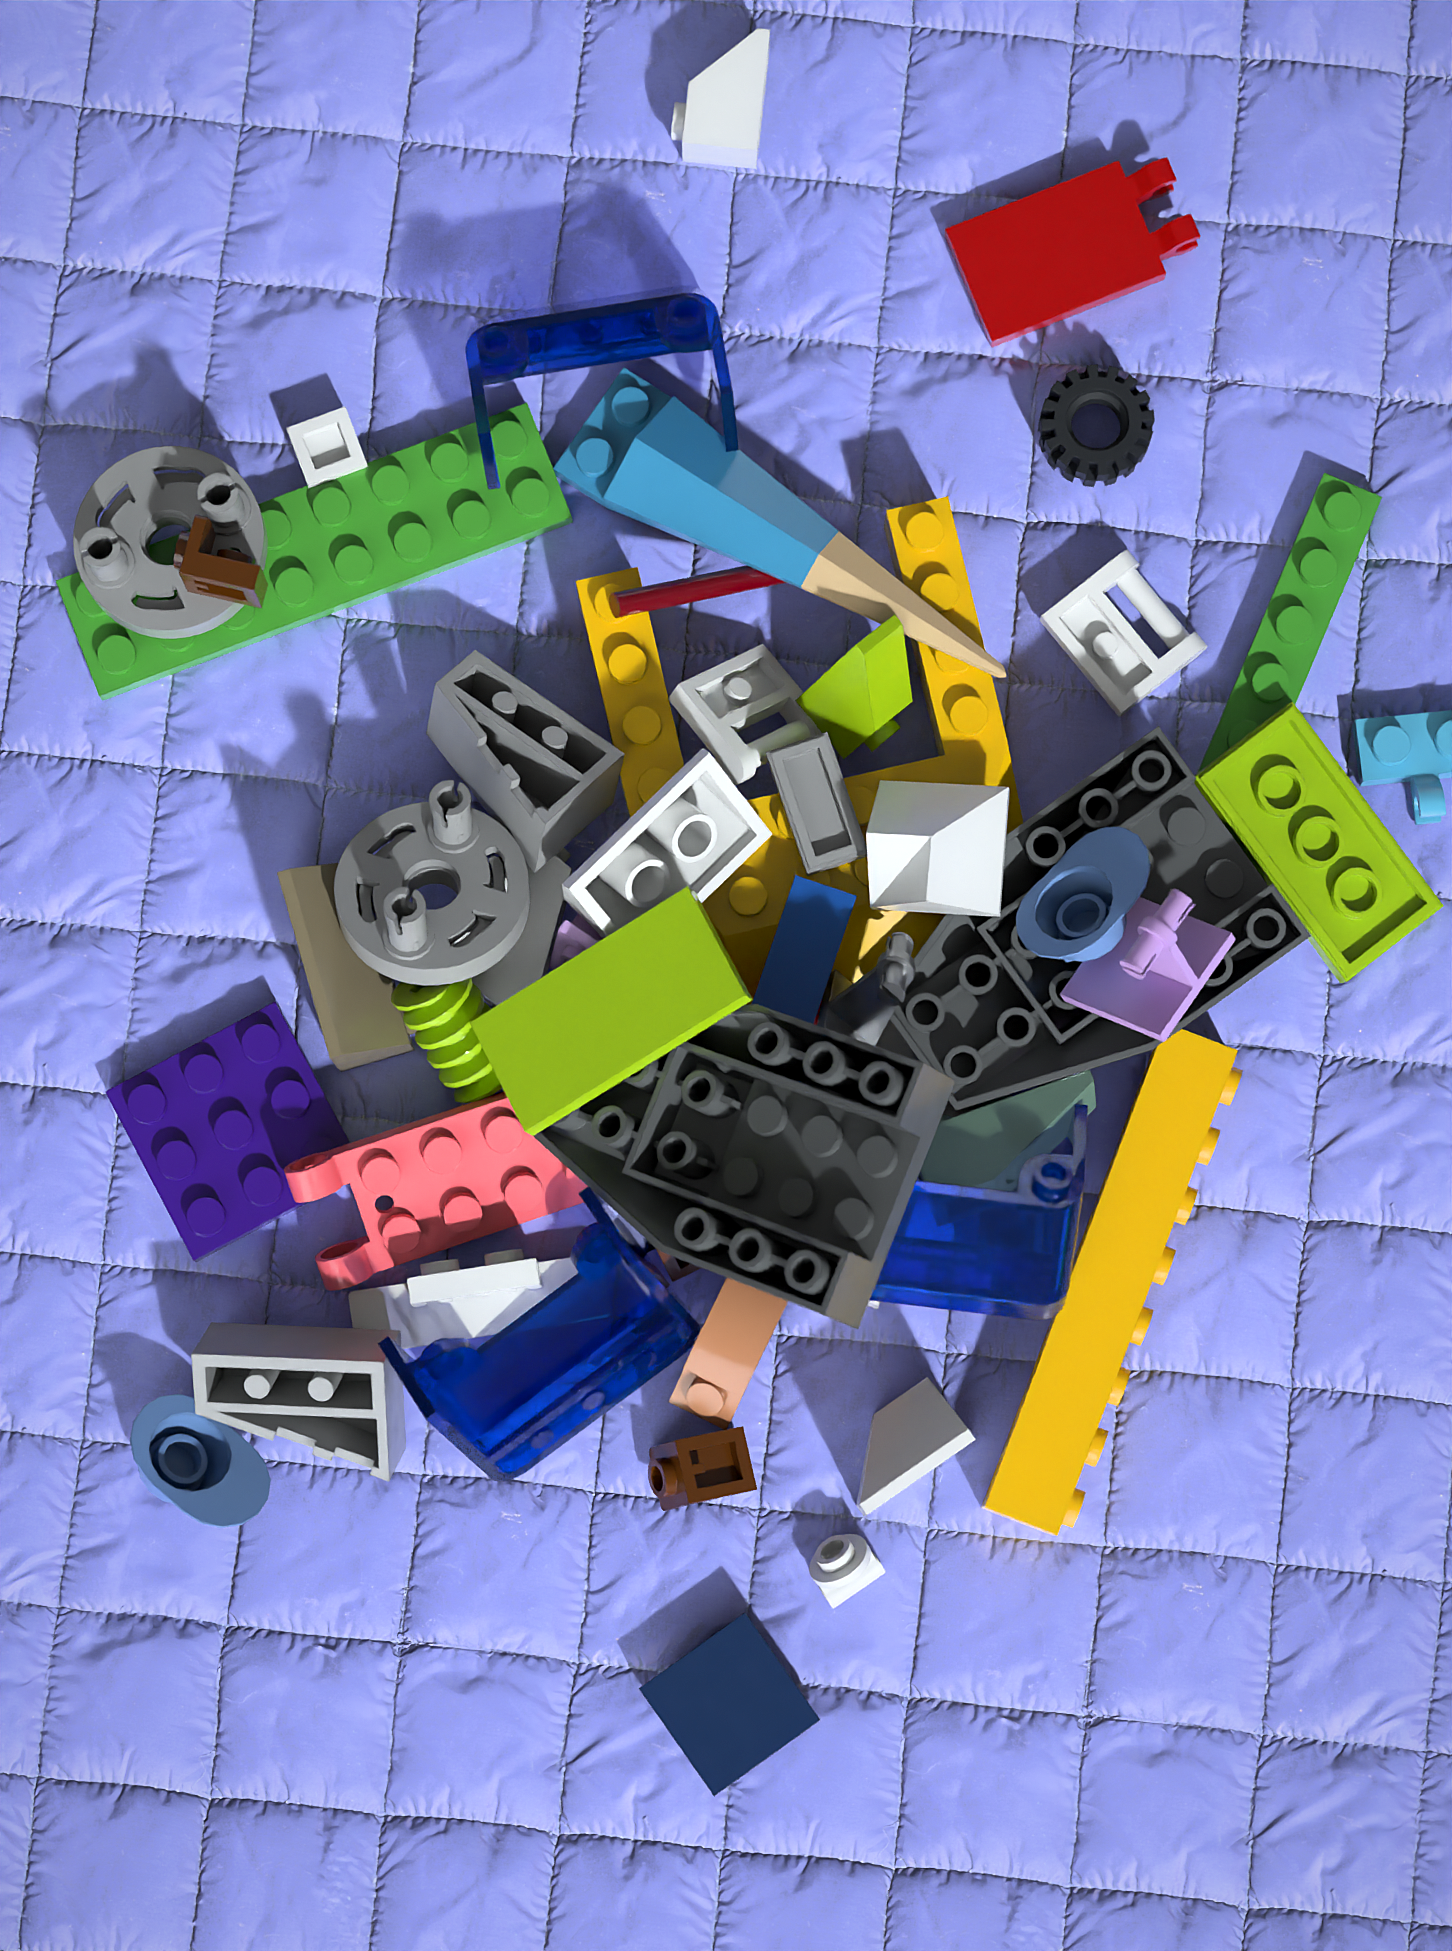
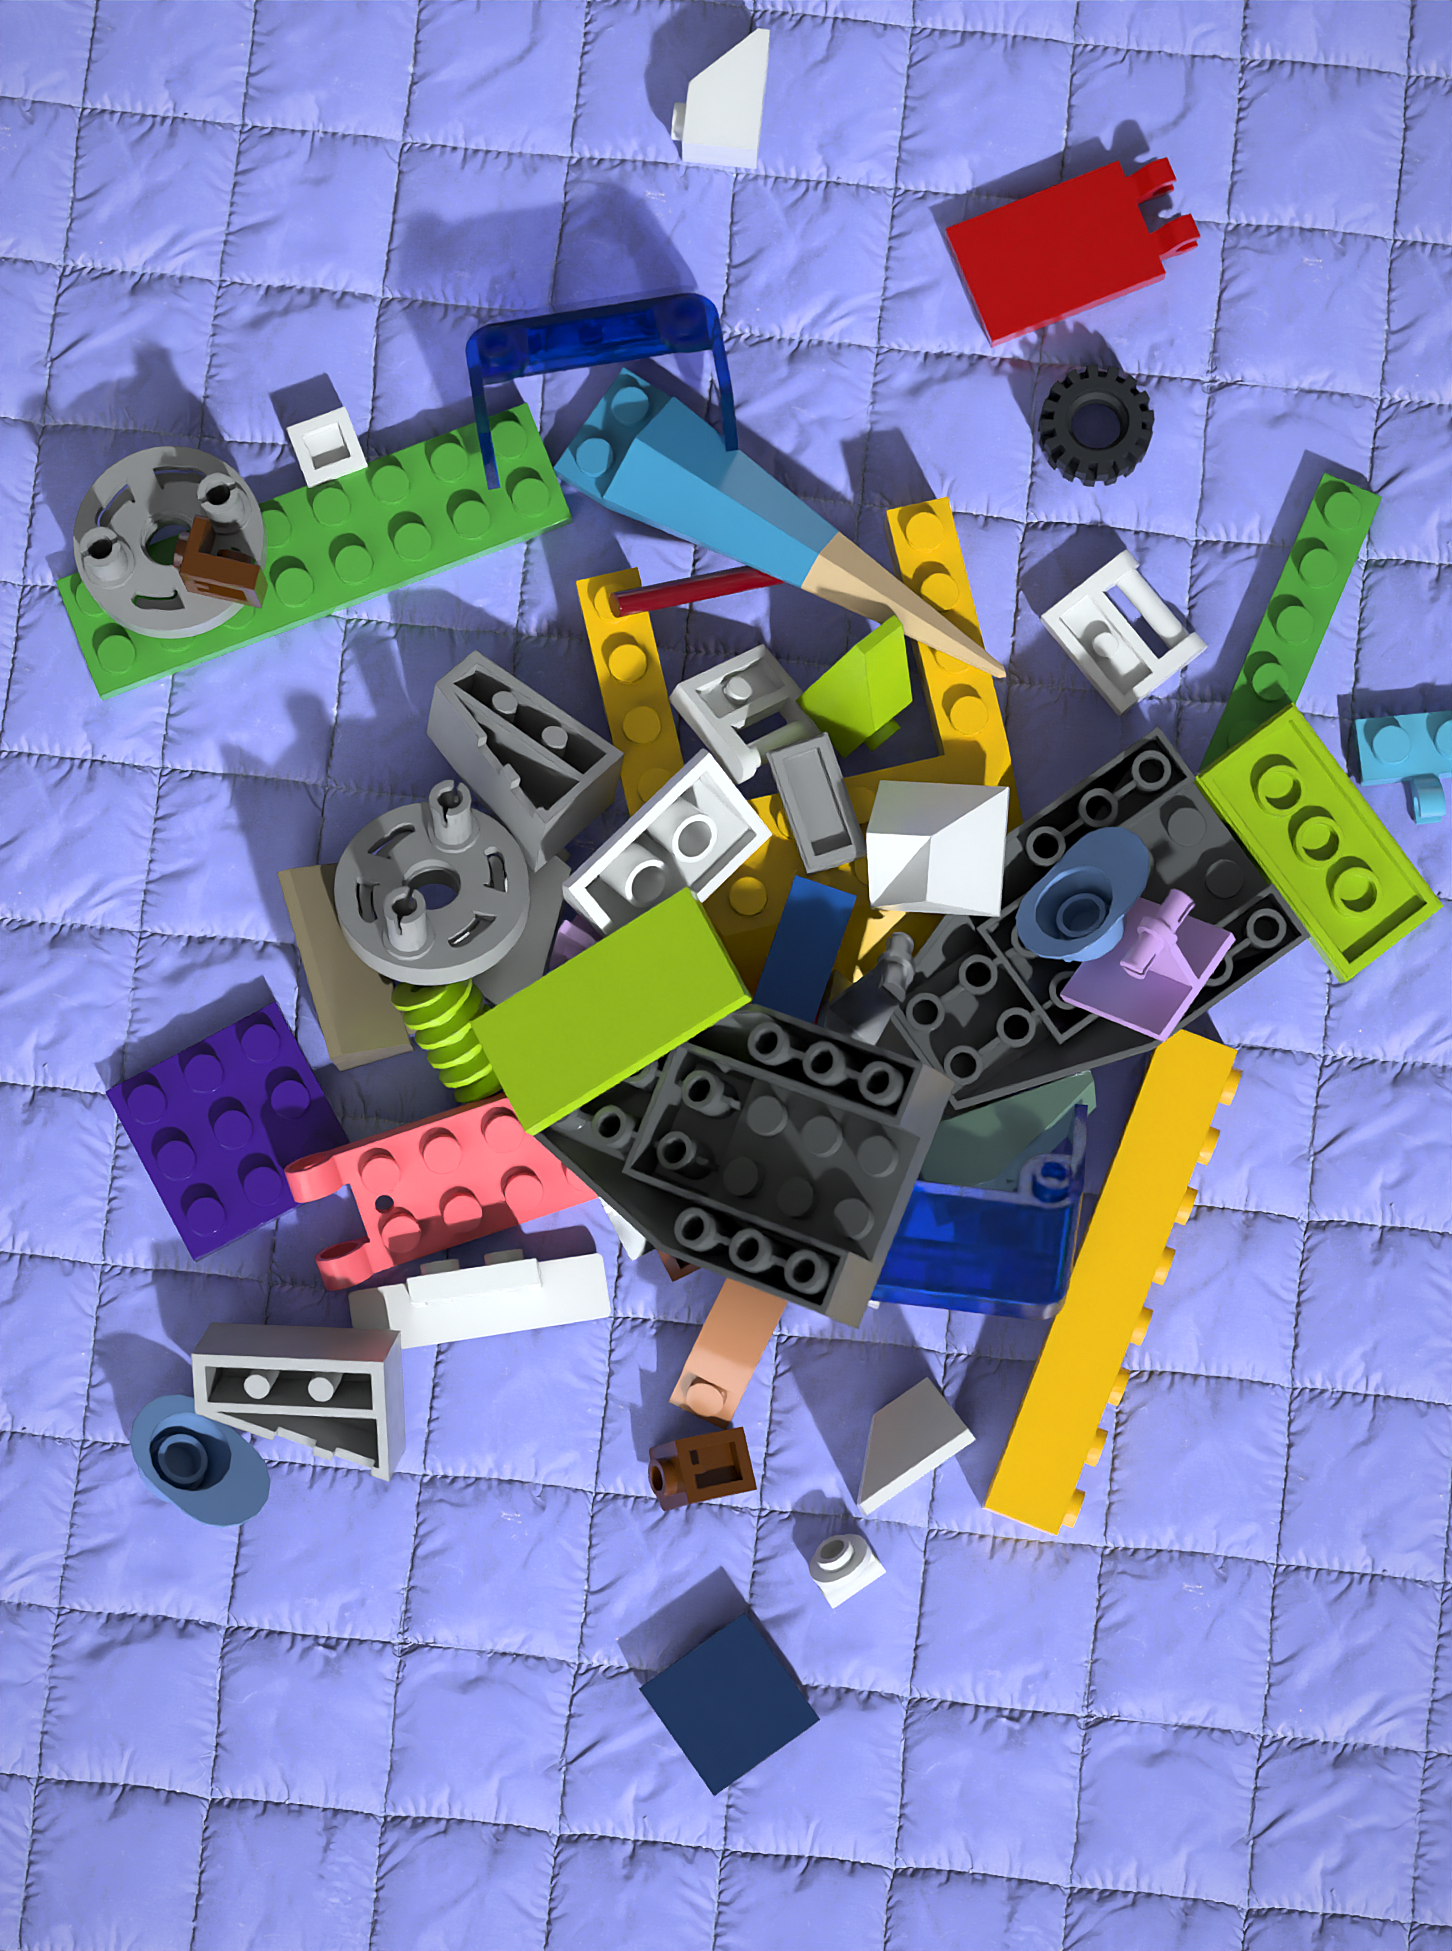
clear blue windscreen [378,1186,700,1481] -> none

